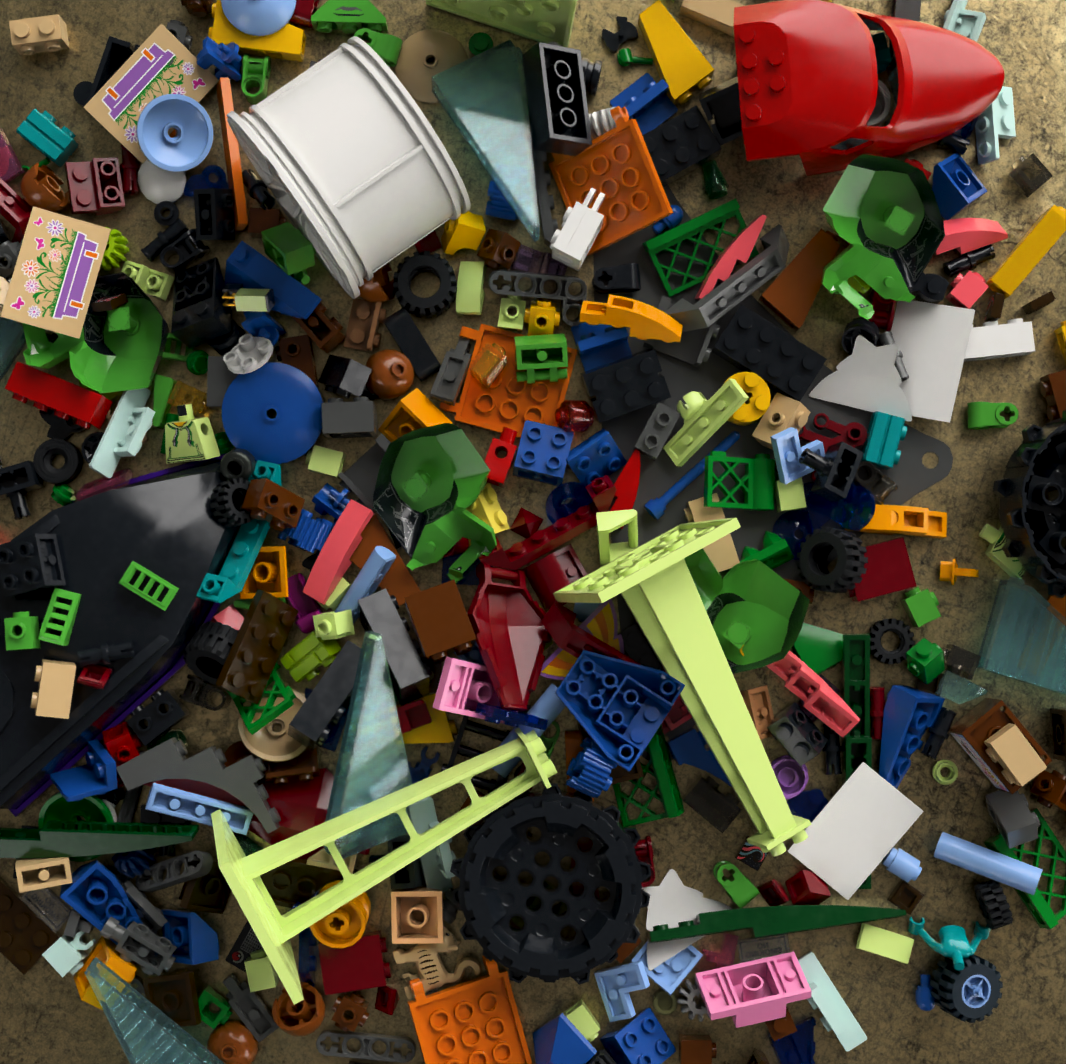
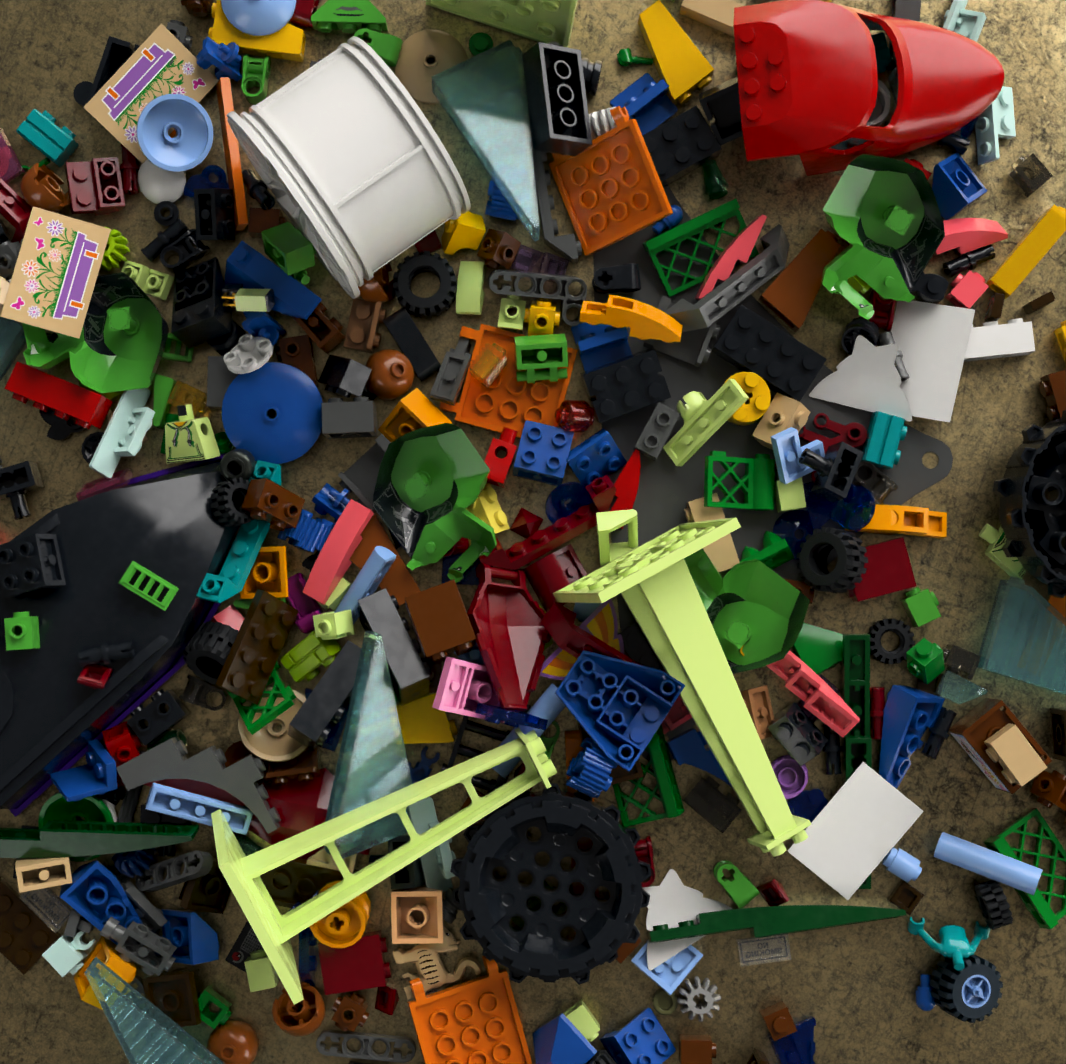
tan brick [9,14,69,55] -> none
tan brick [30,659,76,719] -> none
black tyre [33,438,83,485] -> none
bright green slope [38,588,82,646] -> none
green plate [51,484,76,506] -> none
dark brown tile [91,293,128,312] -> none
green plate [186,350,209,375] -> none
dark grey hinge [223,973,279,1042] -> none
yellowish green brick [305,445,346,479] -> none
dark red panel [393,698,432,734] -> none
white brick [550,188,605,271] -> none
light blue plate [594,961,650,1022] -> none
black piece [602,16,638,53] -> none
blue piece [644,431,740,520] -> none
bright pink brick [696,952,812,1028] -> none
clear pink piece [702,933,739,969] -> none
tile [735,835,769,871] -> none
dark red panel [785,869,831,905] -> none
light aqua bracket [798,952,867,1052] -> none
yellowish green slope [856,923,915,964] -> none
yellowish green plate [932,759,958,785] -> none
light orange piece [940,559,979,585] -> none
bright green piece [967,402,1019,430] -> none
dark grey brick [986,790,1040,849] -> none

